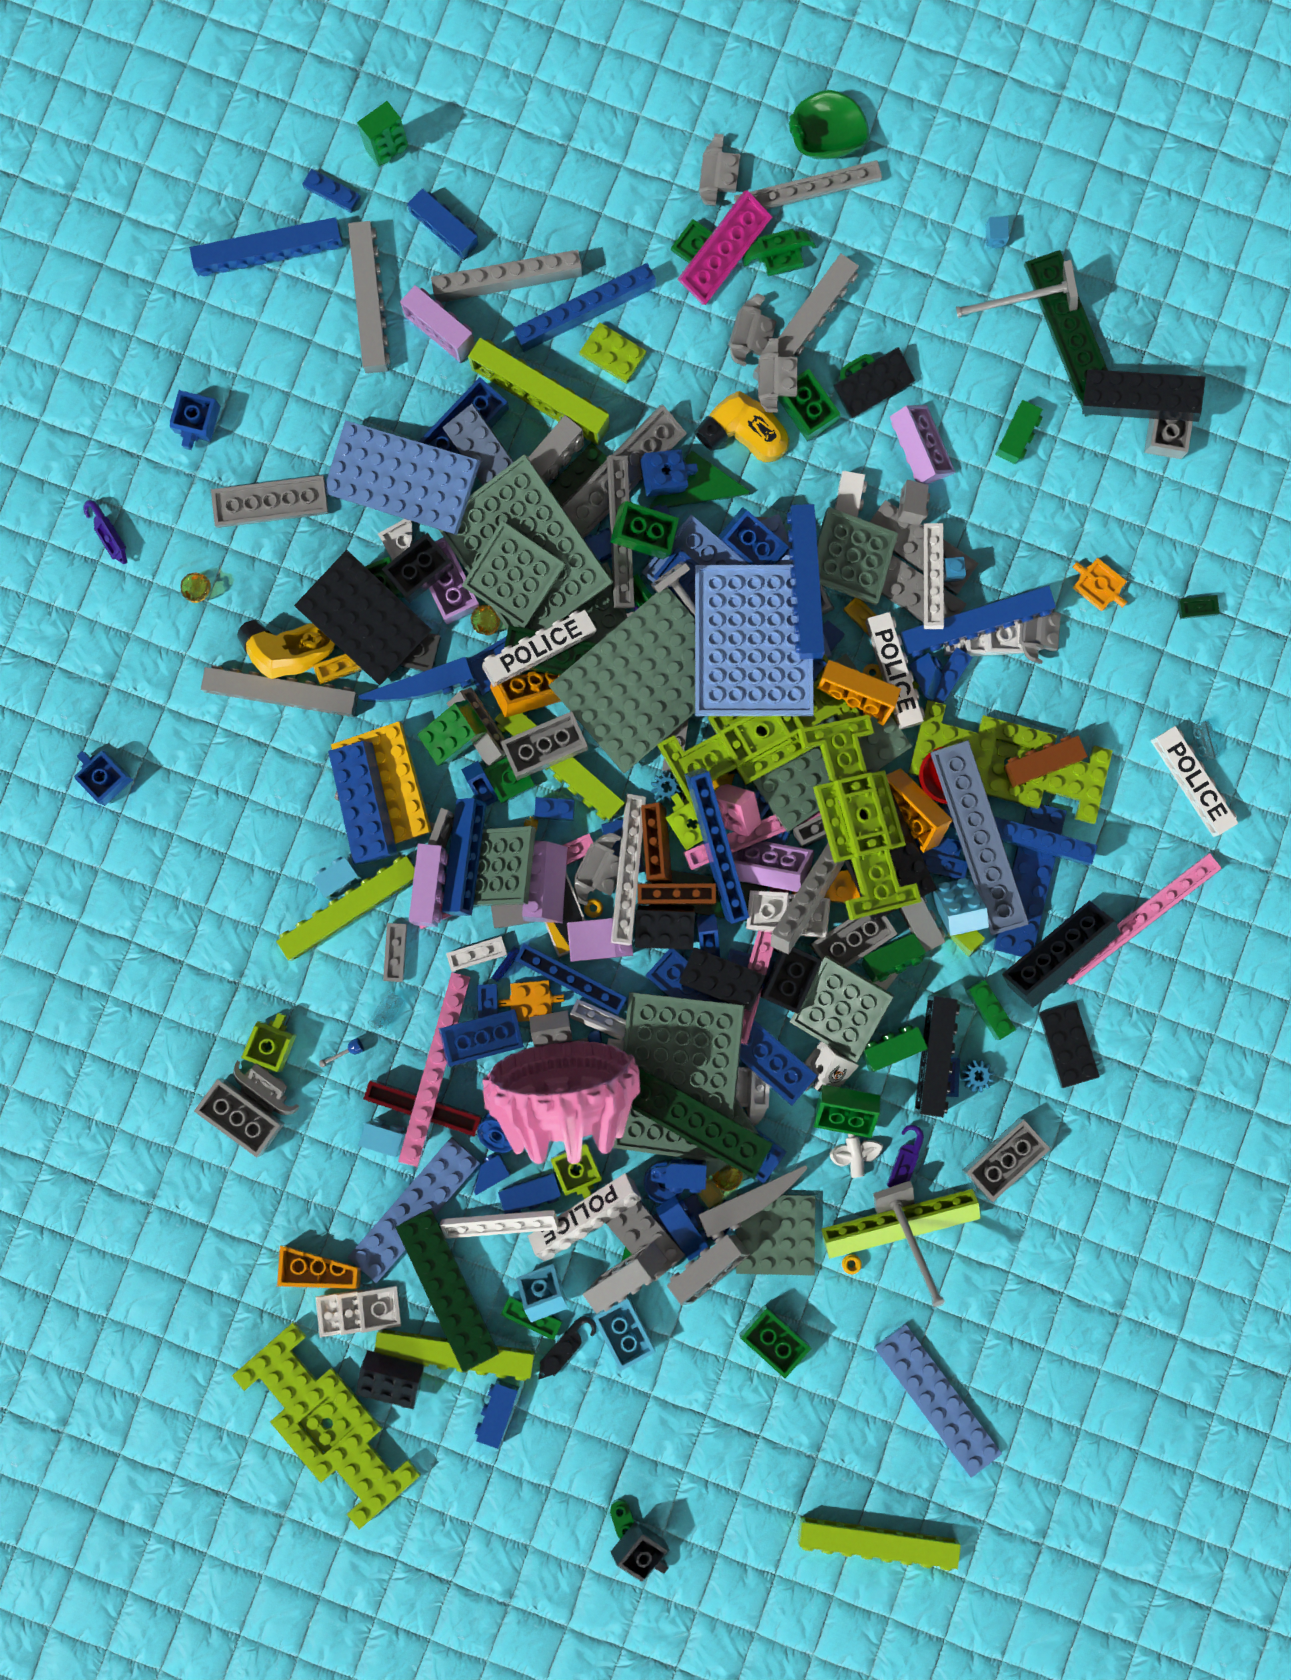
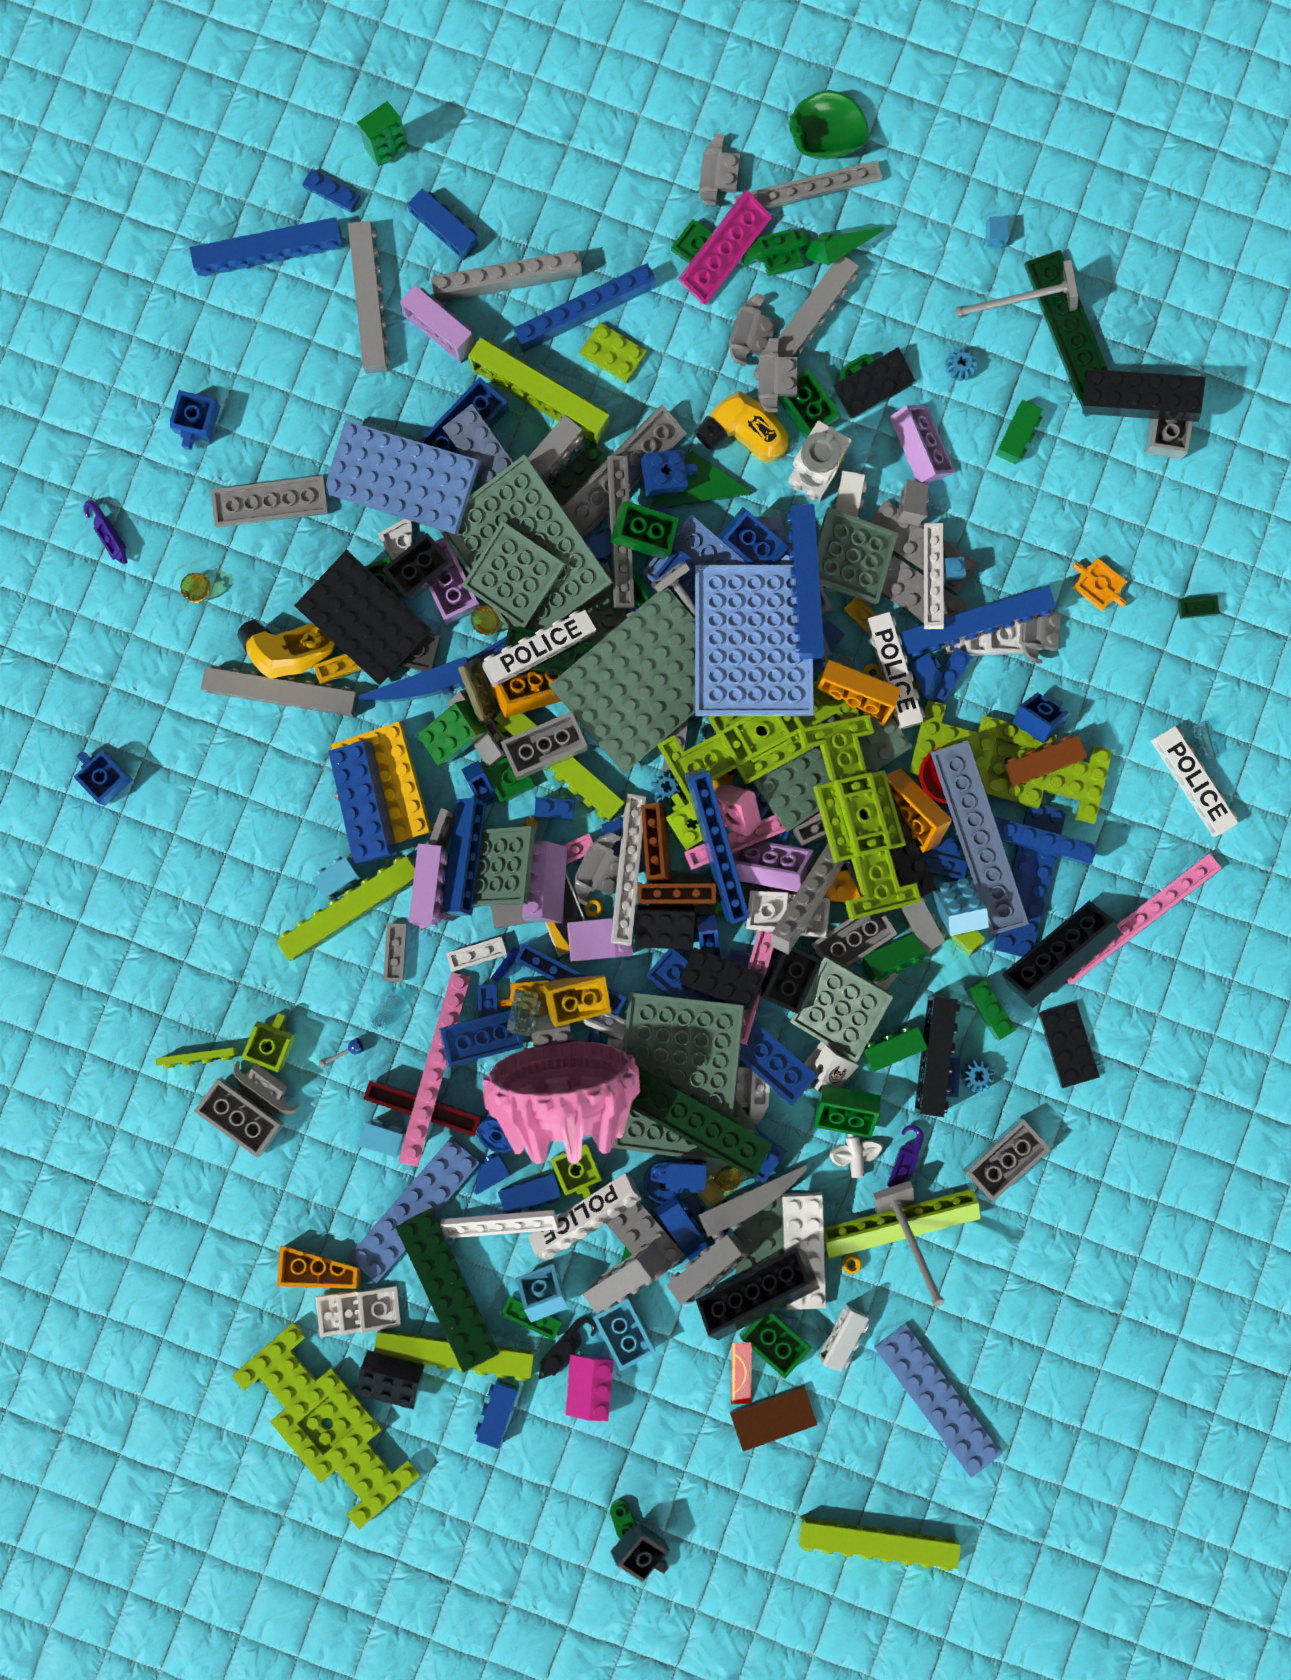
none -> lime plate [156,1047,239,1069]
none -> olive tile [458,657,500,722]
none -> clear light blue piece [507,989,541,1037]
none -> yellow slope [543,975,611,1027]
none -> dark pink slope [565,1354,614,1421]
none -> black brick [696,1247,820,1340]
none -> reddish brown tile [730,1386,817,1452]
none -> sticker [731,1342,751,1404]
none -> white plate [782,1192,826,1310]
none -> clear light blue slope [786,432,806,457]
none -> piece [788,420,852,501]
none -> green wedge [805,224,884,265]
none -> white slope [818,1304,869,1372]
none -> dark azure gear [945,348,977,381]
none -> blue hinge [1012,692,1070,744]

